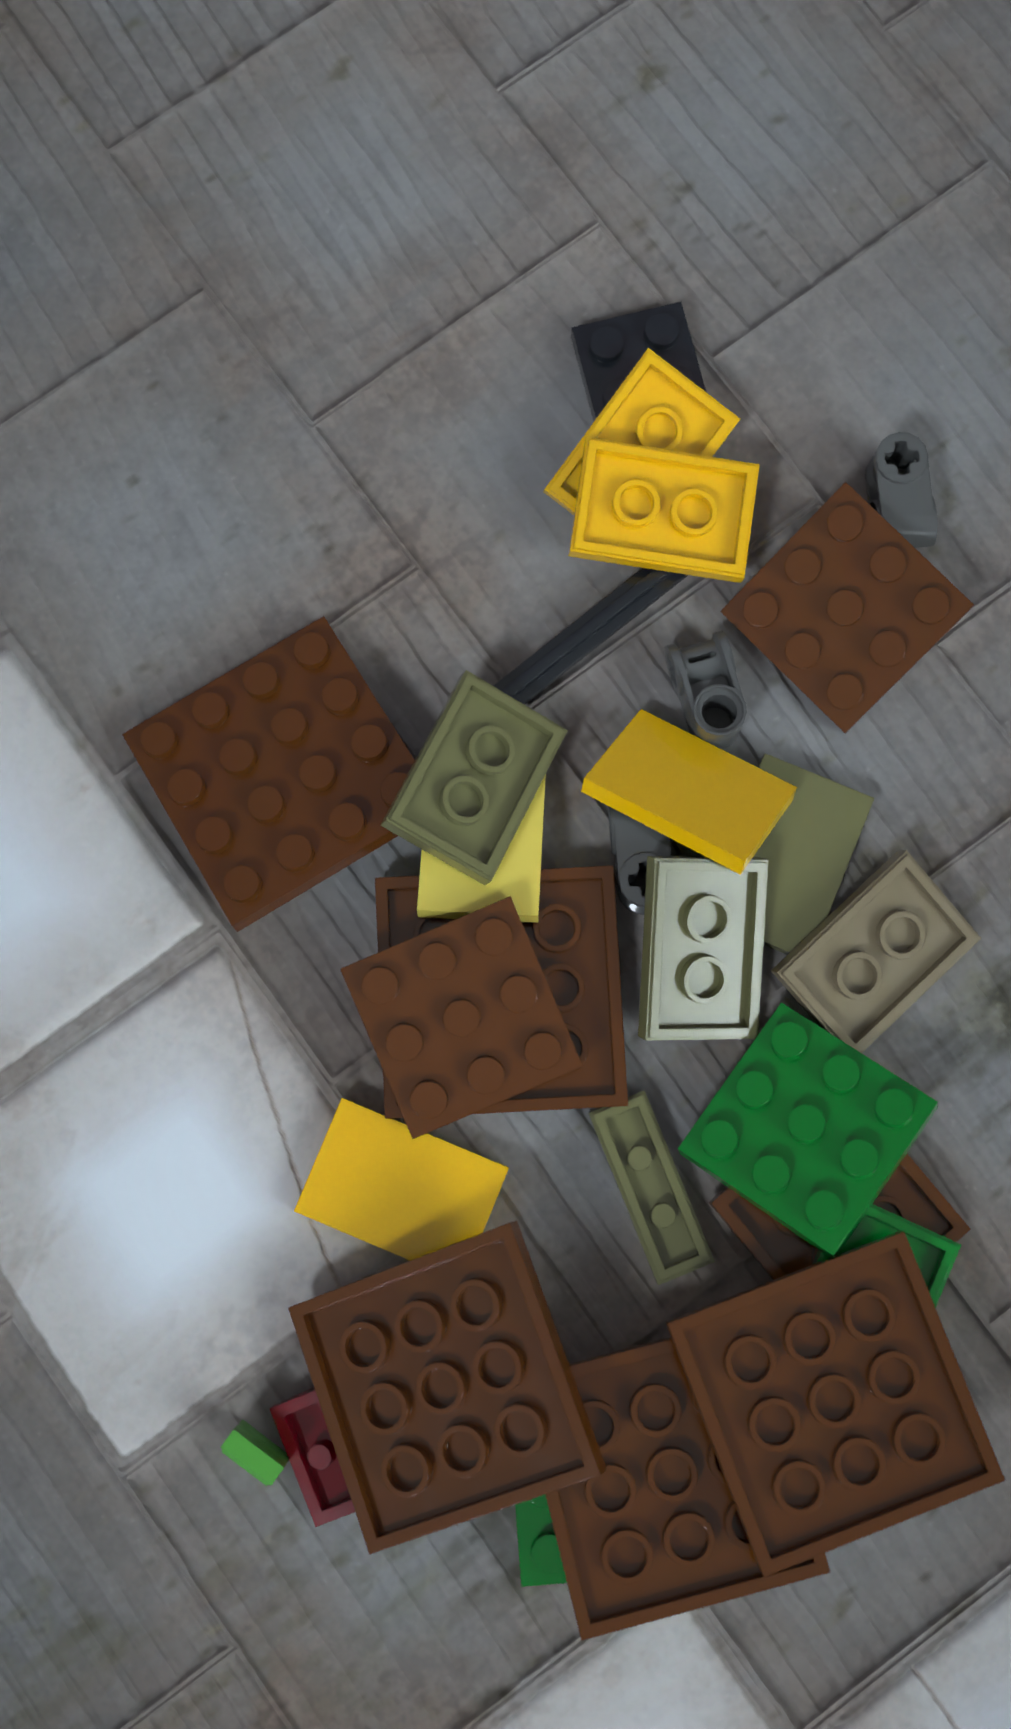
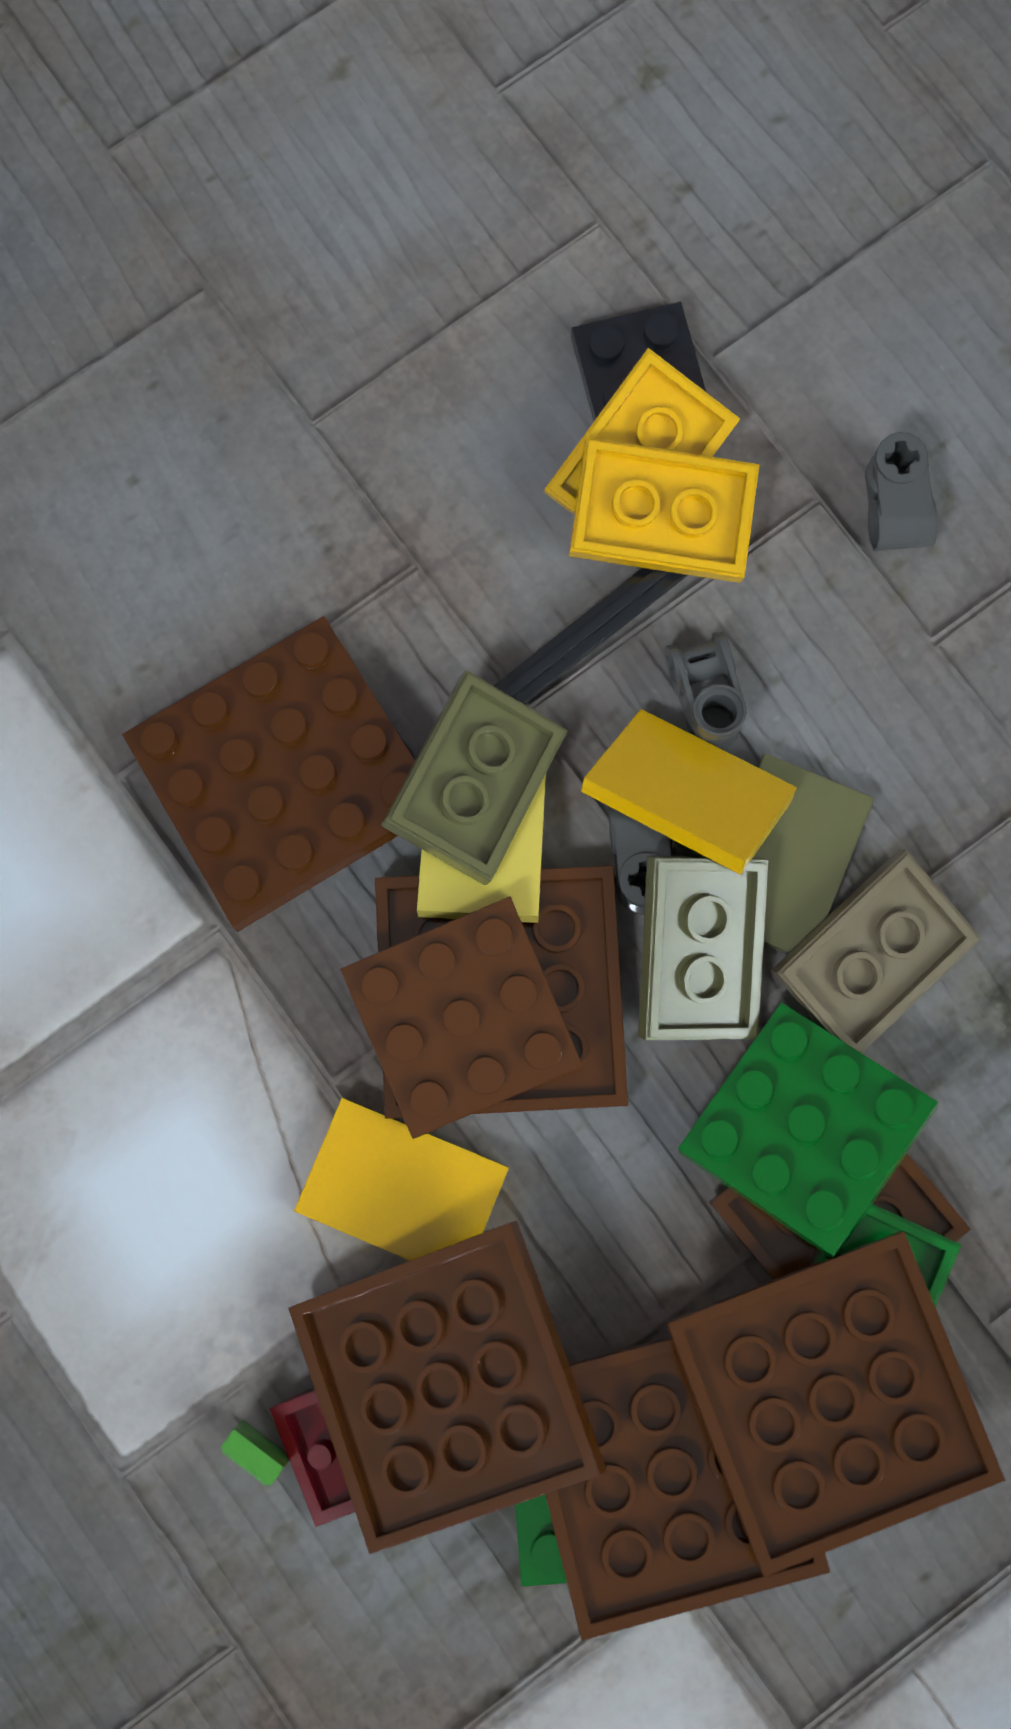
olive tile [588,1090,715,1285] -> none
reddish brown plate [720,482,974,734] -> none

